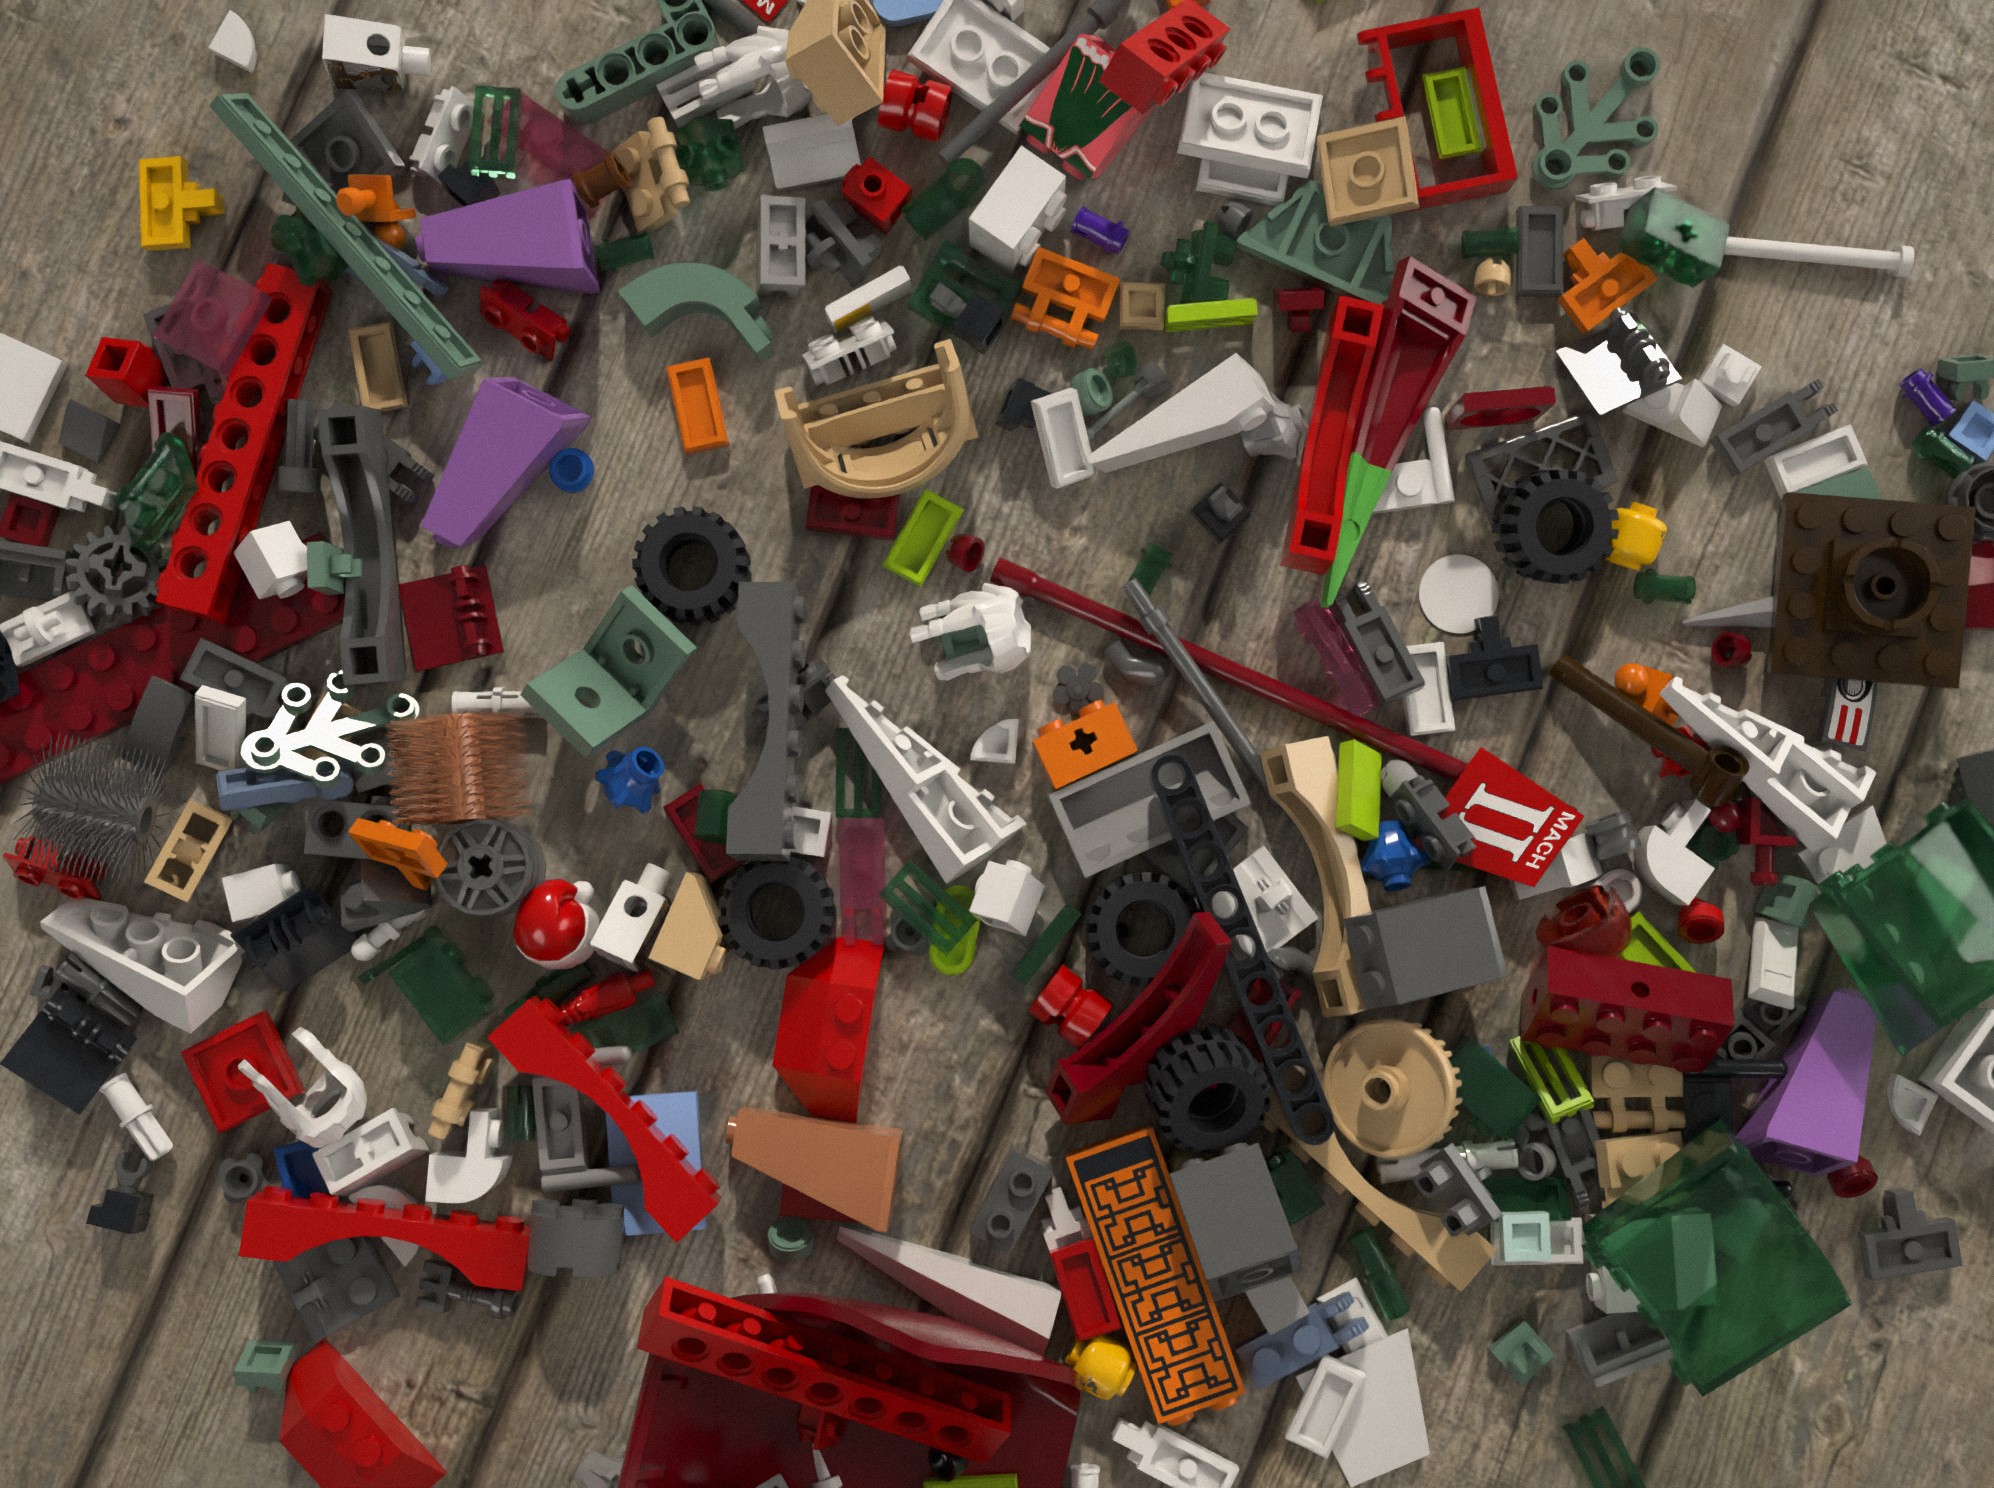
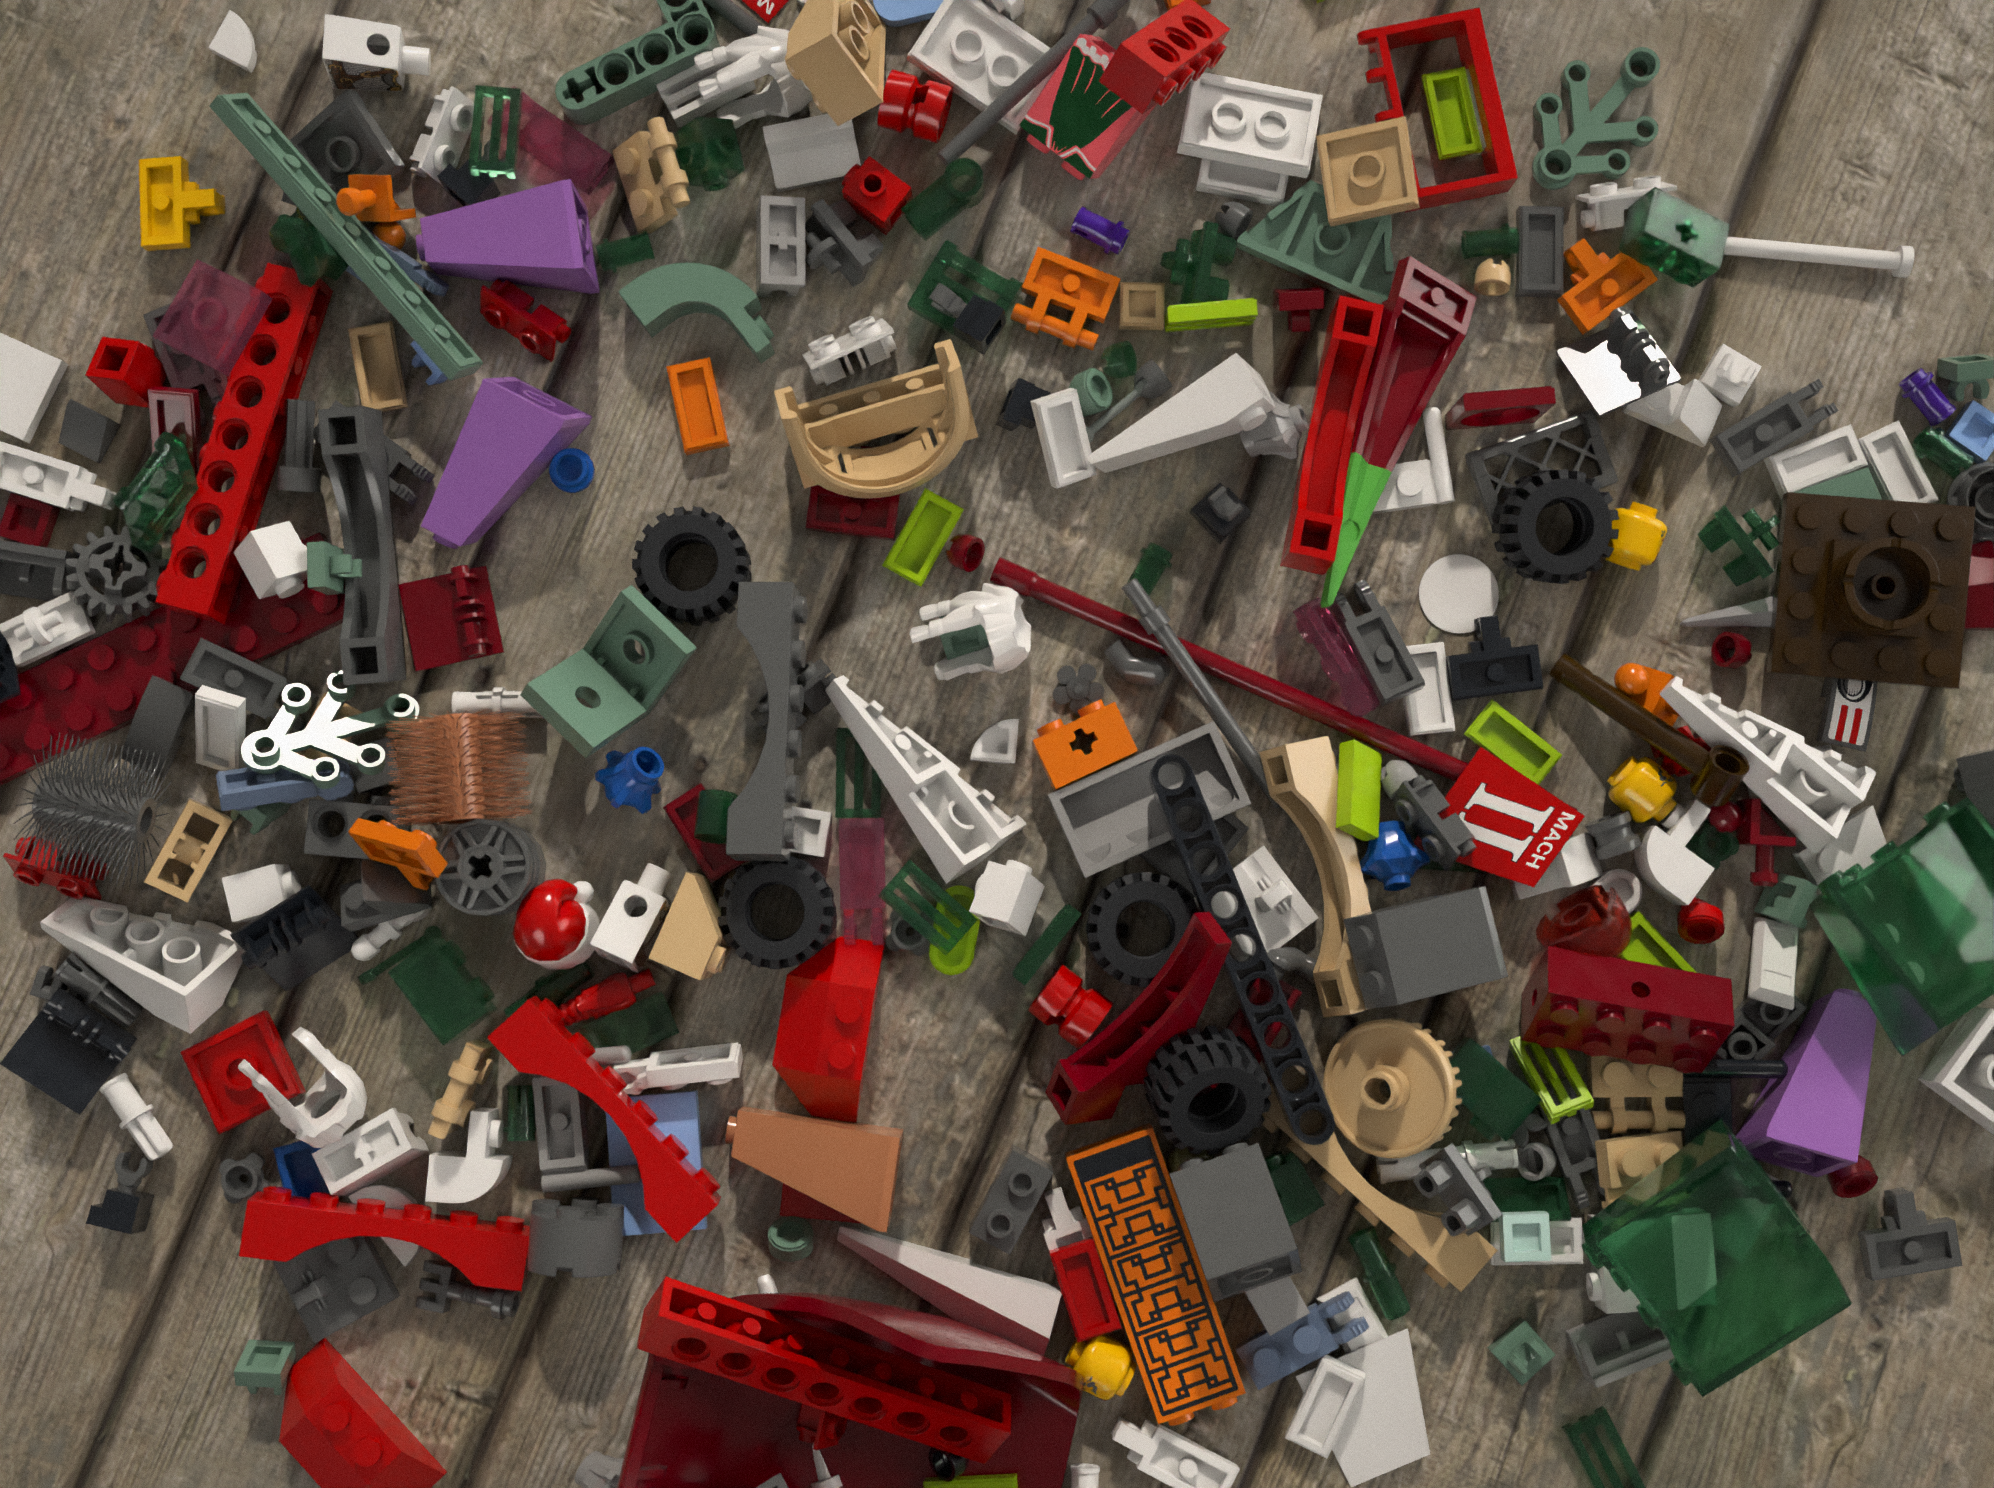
reddish brown bush [572,151,632,209] -> none
white tile [825,266,912,334] -> none
white brick [969,145,1068,275] -> none
clear green pin [1633,568,1696,605] -> none
white tile [1887,1073,1939,1136] -> none
none -> white hinge [613,1042,743,1095]
none -> lime tile [1464,699,1562,785]
none -> yellow head [1607,756,1677,823]
none -> clear green hips [1697,505,1780,587]
none -> white tile [1858,420,1939,503]

